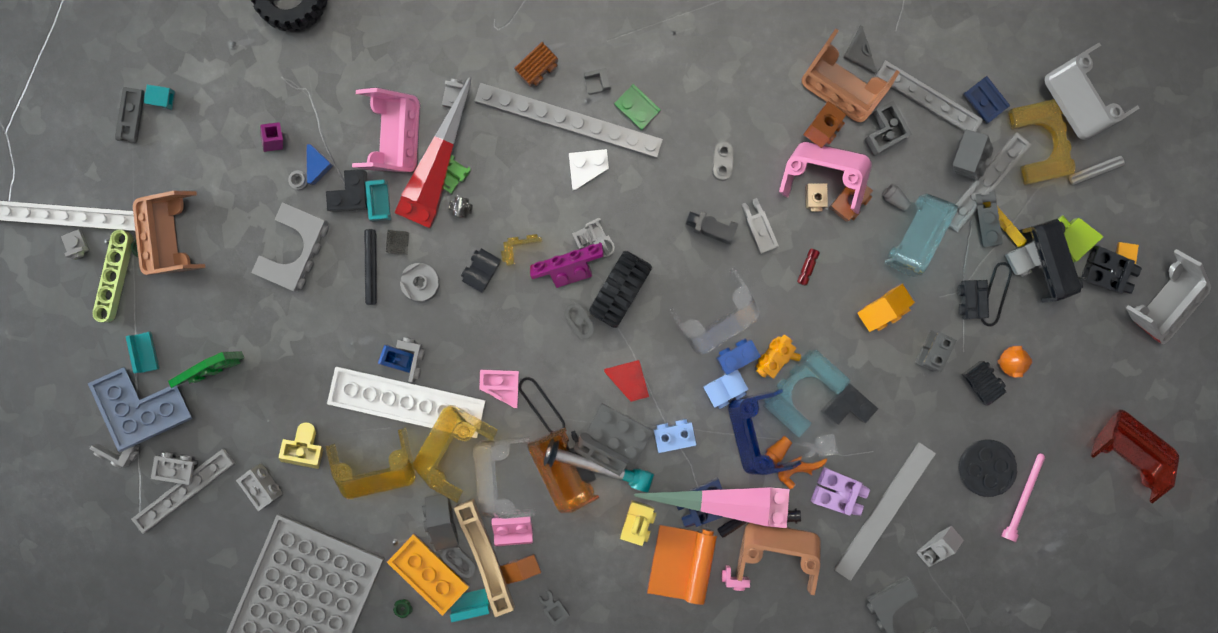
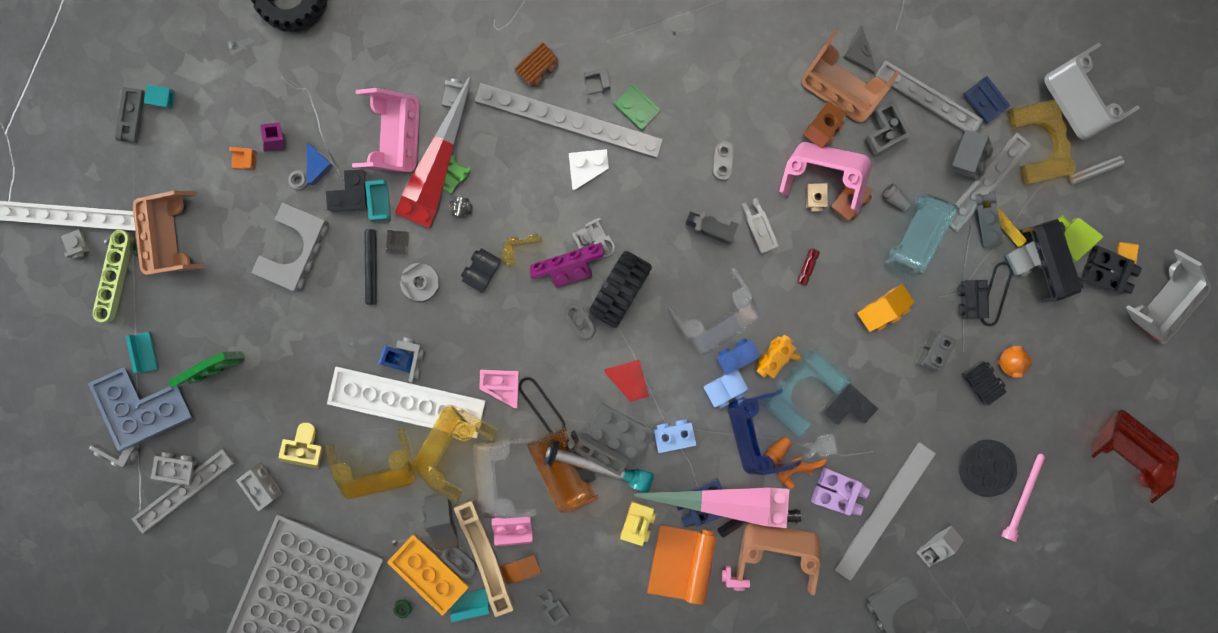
none -> orange panel [229,147,257,170]

